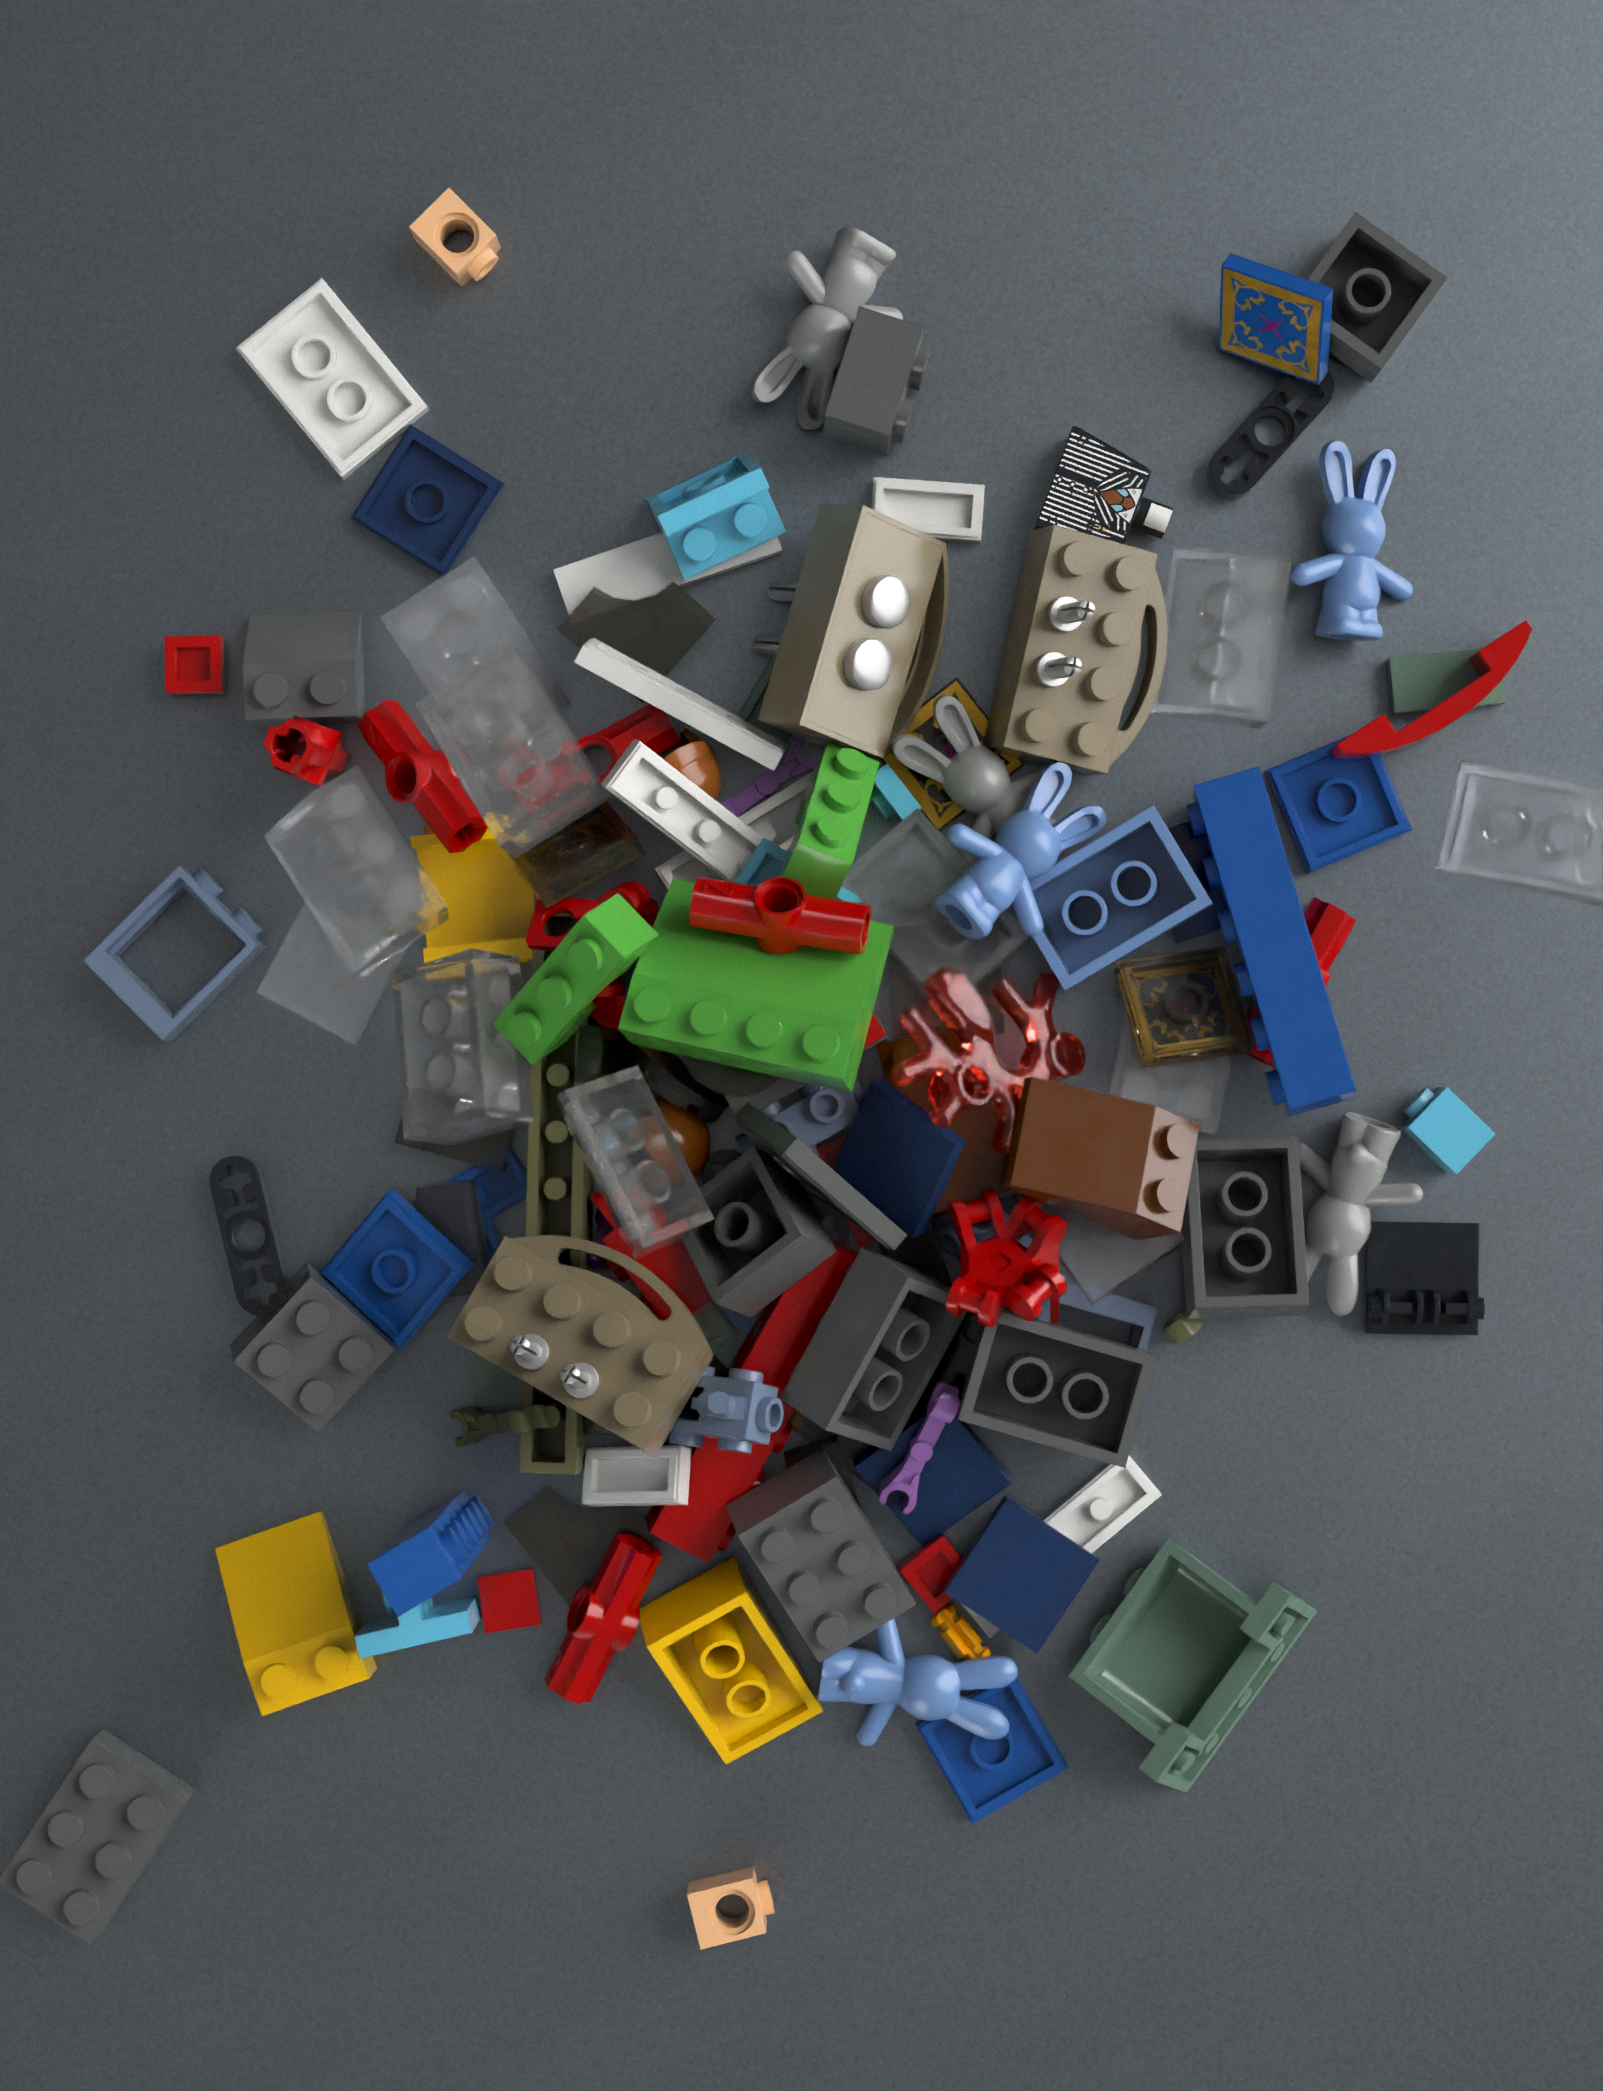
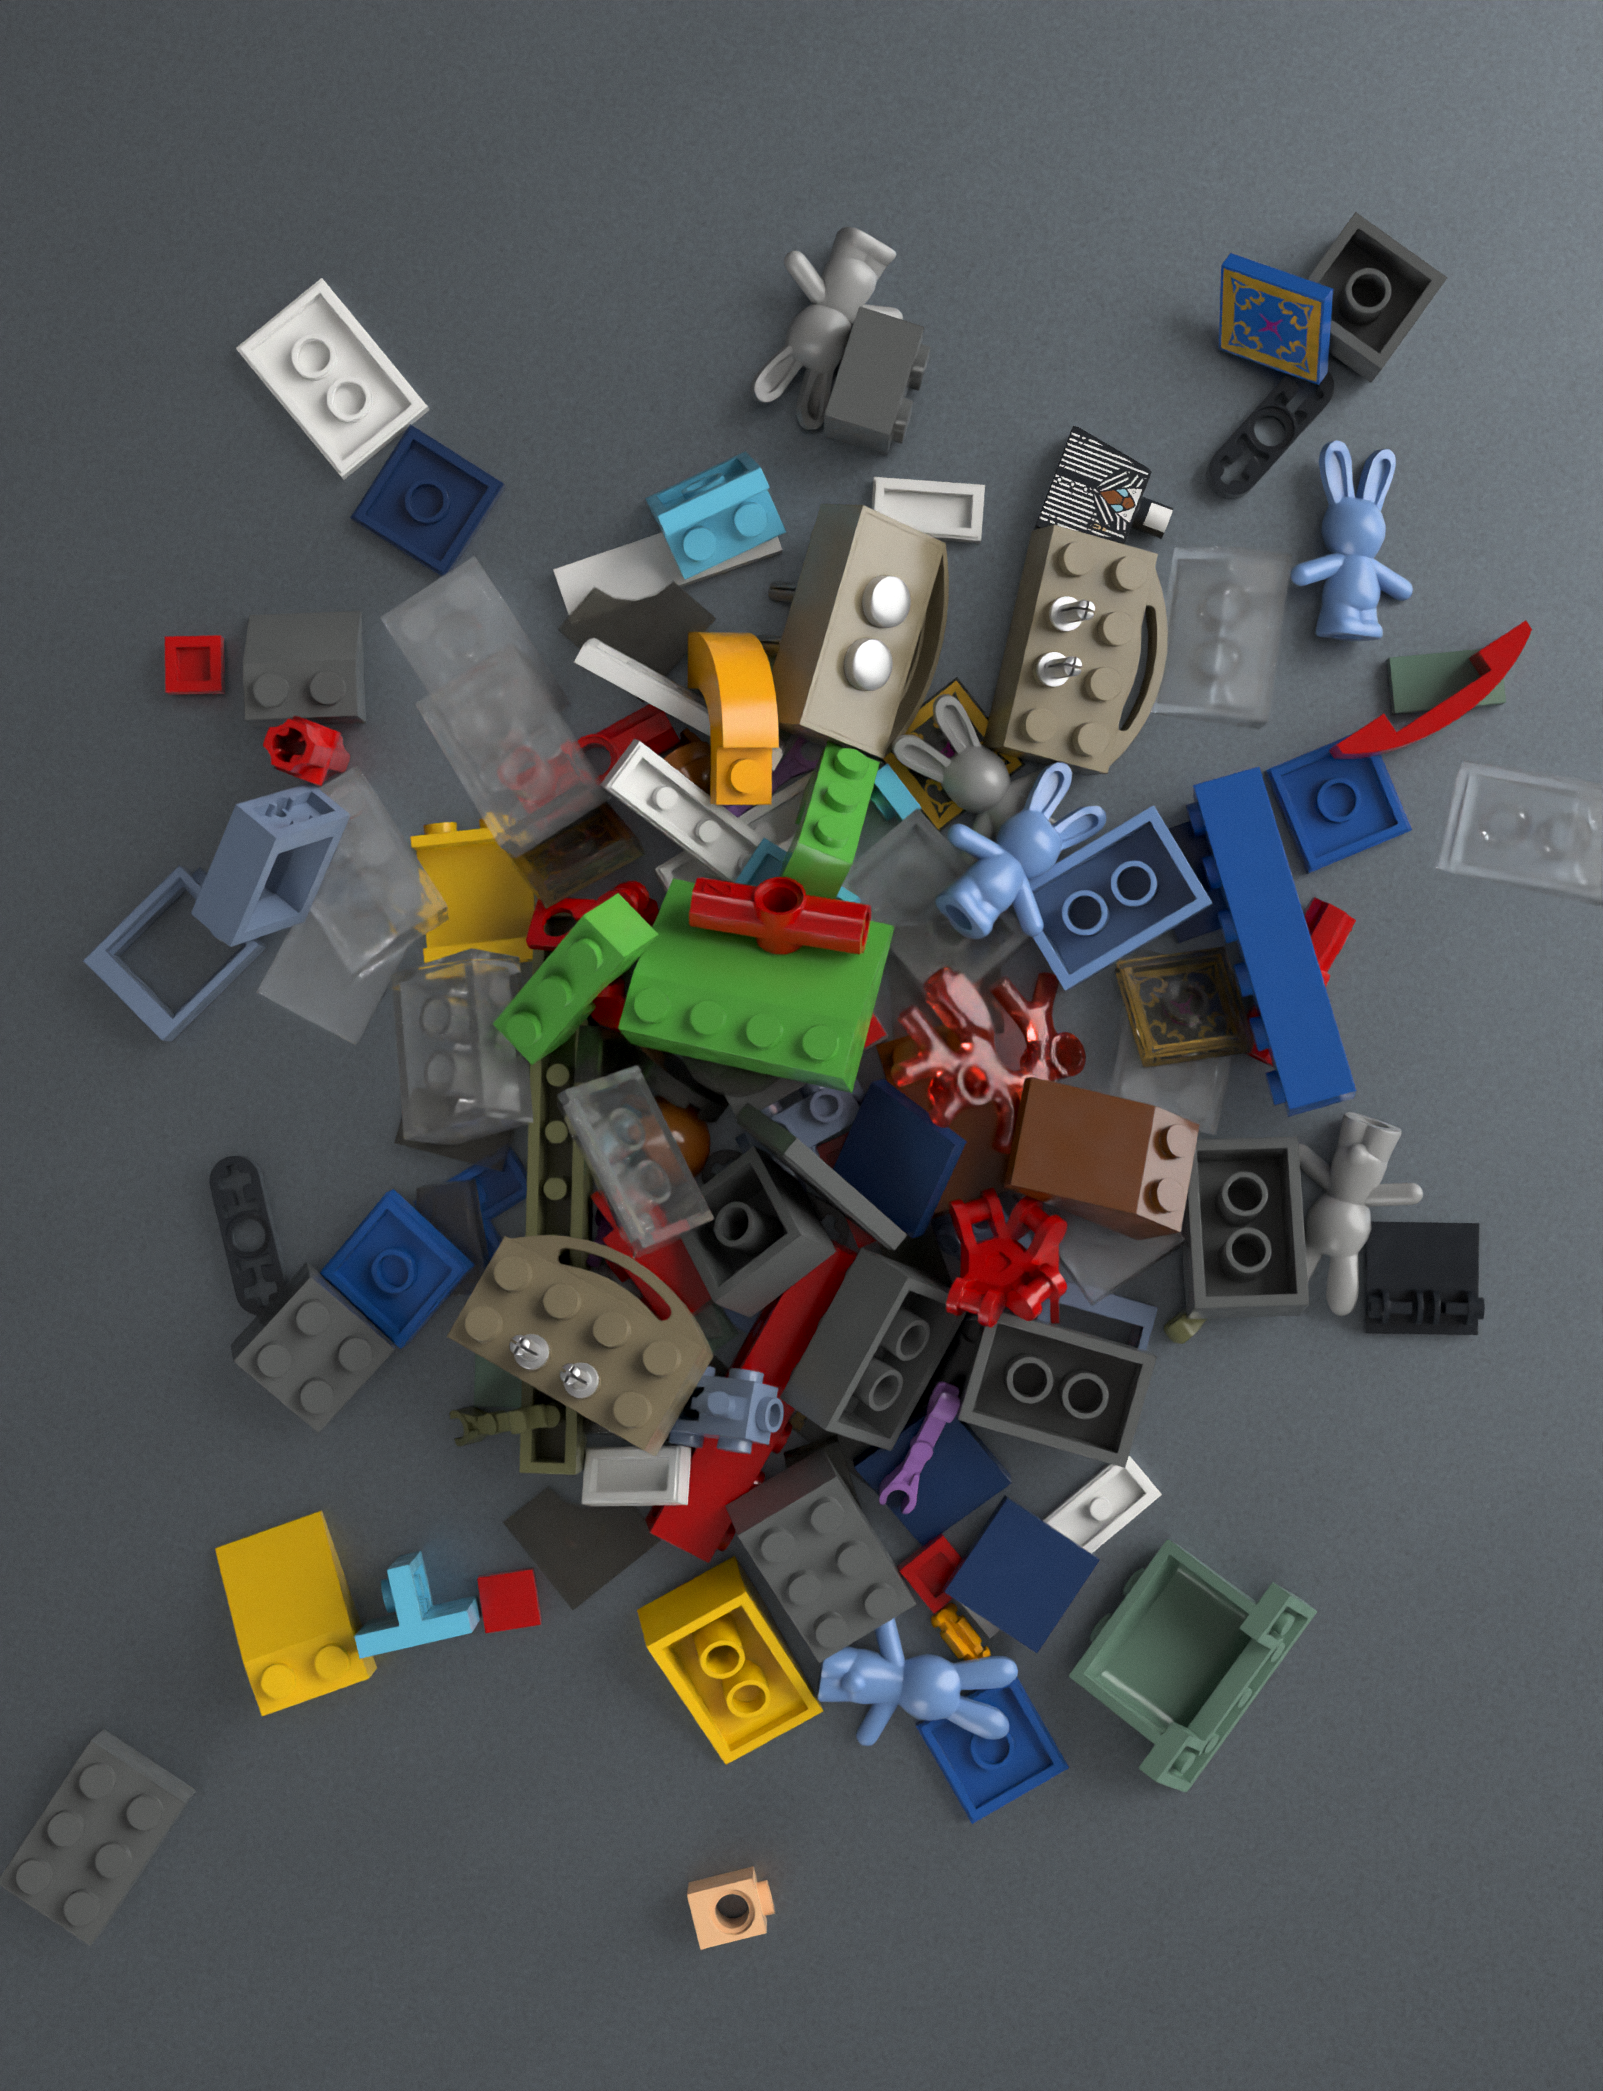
red piece [358,700,489,853] -> none
blue brick [367,1488,494,1617] -> none
light nougat brick [409,187,501,287] -> none
red piece [544,1532,663,1705] -> none
medium azure brick [1399,1087,1495,1174] -> none
none -> sand blue window [191,782,351,947]
none -> light orange arch [687,632,779,805]

